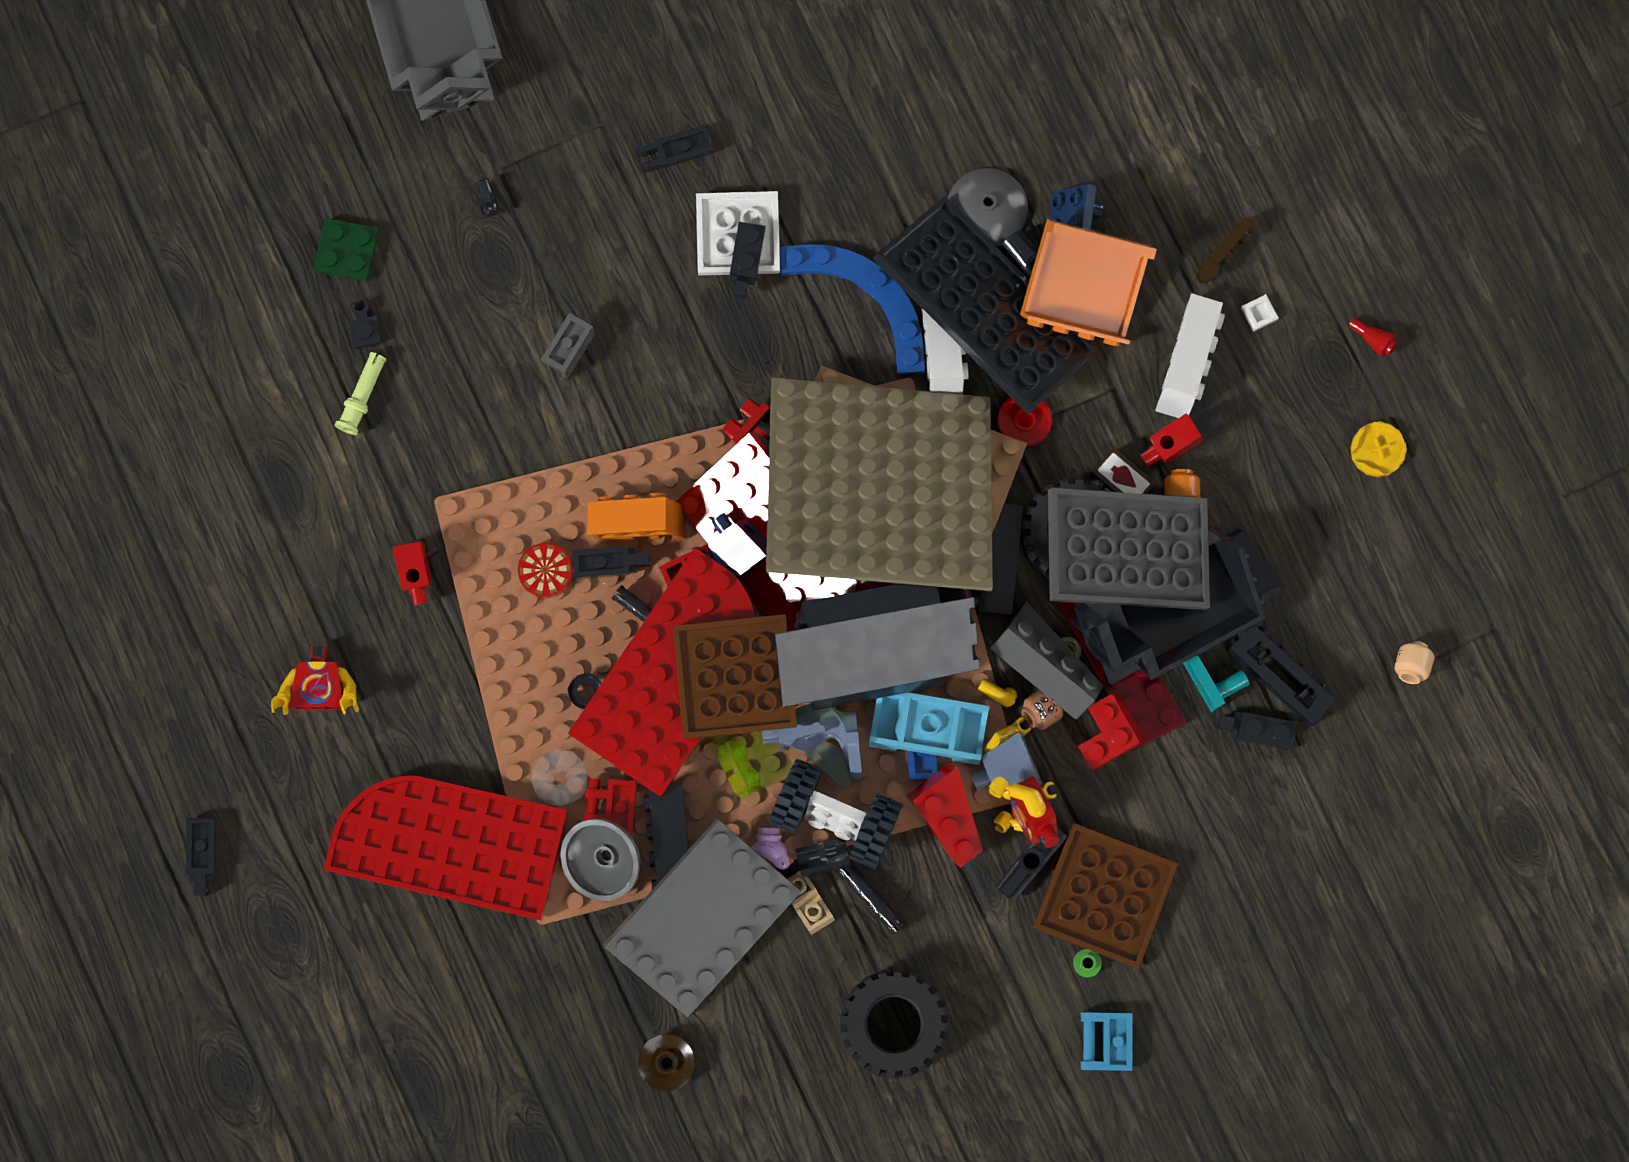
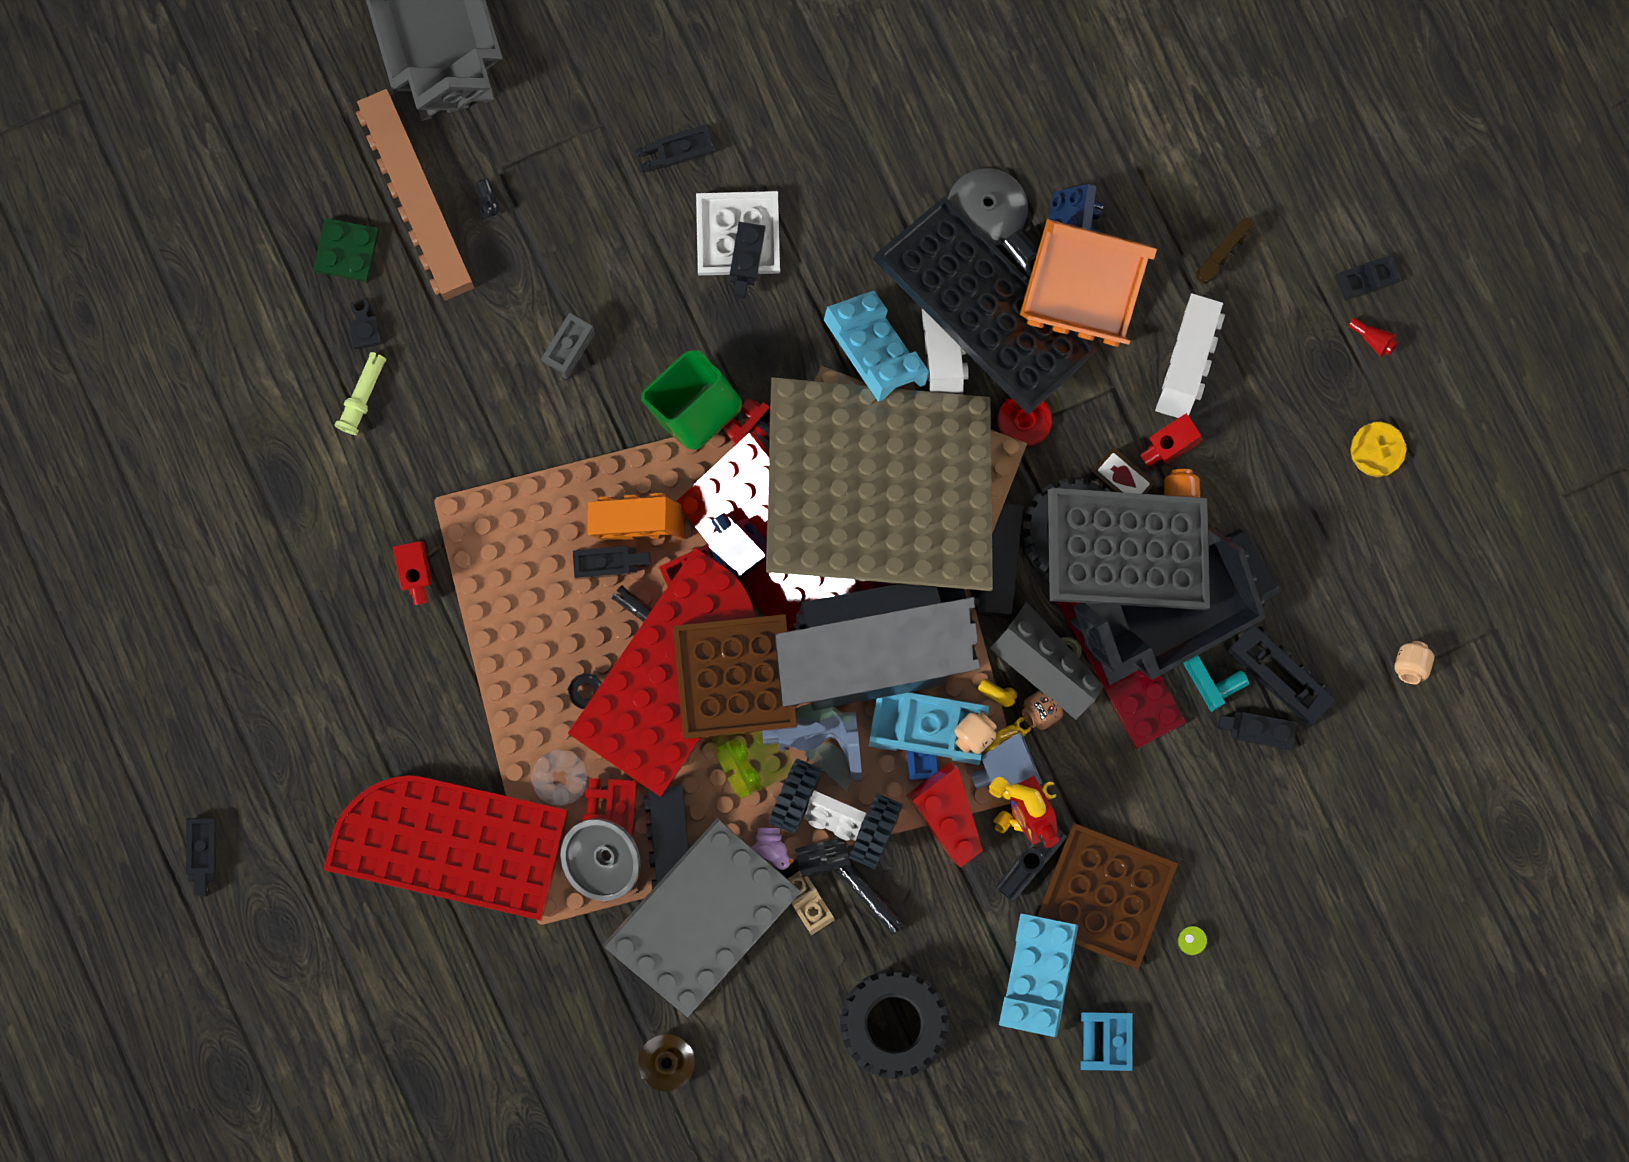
torso [271,646,359,715] -> none
red tile [517,542,573,599] -> none
blue plate [780,245,925,375] -> none
bright green plate [1073,949,1102,978] -> none
red brick [1078,693,1146,770] -> none
white tile [1241,294,1278,332] -> none
none -> nougat brick [356,89,474,301]
none -> green piece [641,350,742,450]
none -> medium azure piece [824,291,929,402]
none -> light nougat head [955,712,997,754]
none -> medium azure piece [999,914,1079,1037]
none -> lime tile [1178,926,1207,955]
none -> black slope [1336,255,1401,301]

